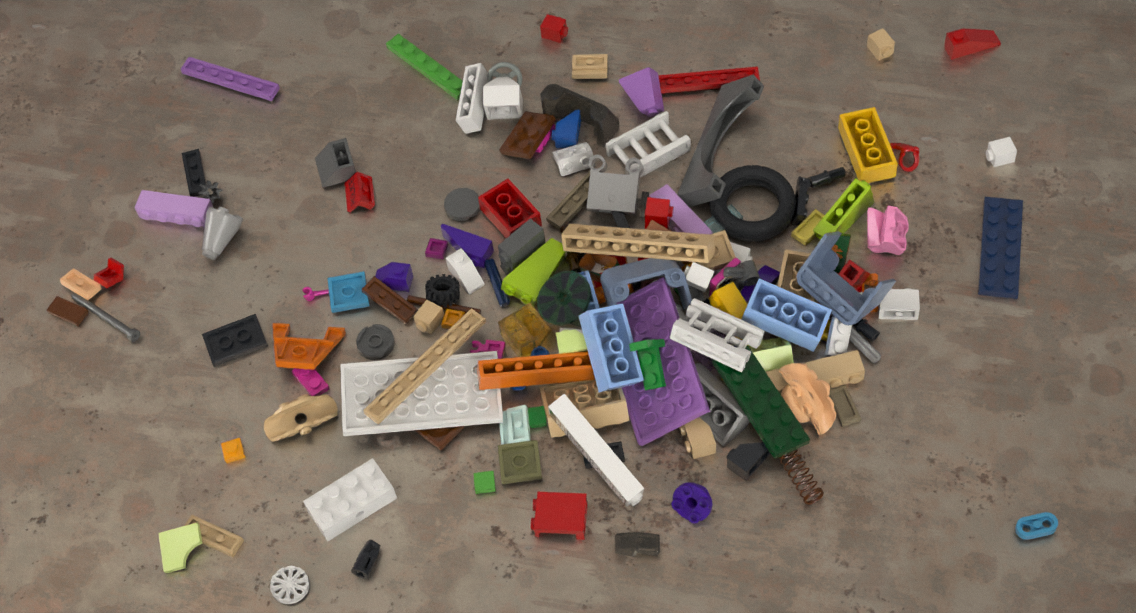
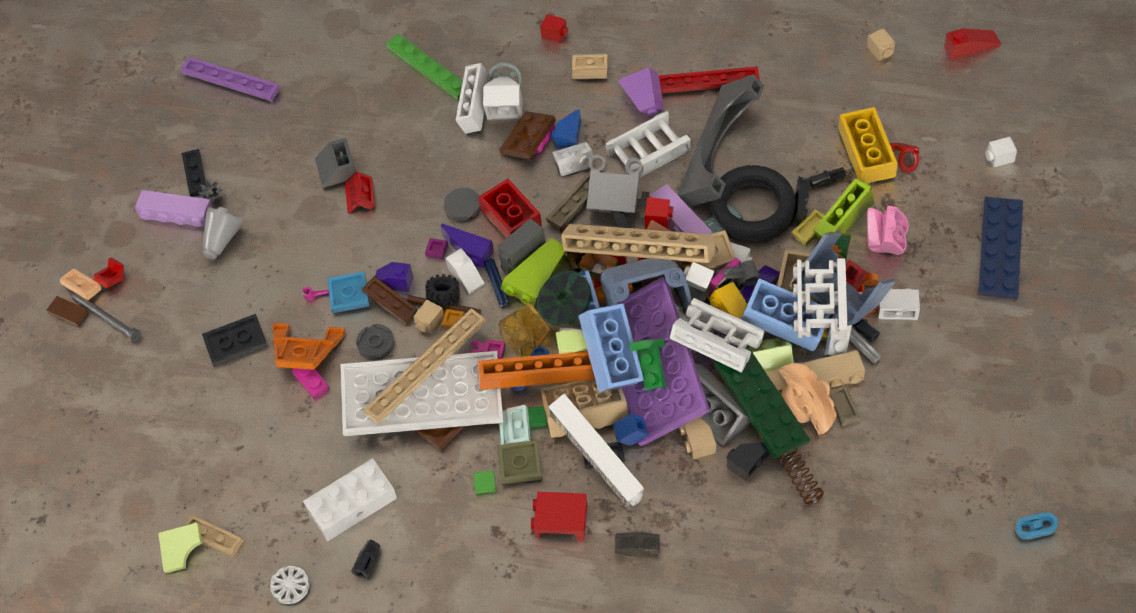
light orange plate [221,438,246,463] -> none
tan piece [264,394,338,442] -> none
clear smoke windscreen [540,84,620,148] -> none
dark purple plate [671,482,713,523] -> none
none -> blue brick [613,413,648,446]
none -> white fence [793,258,847,339]

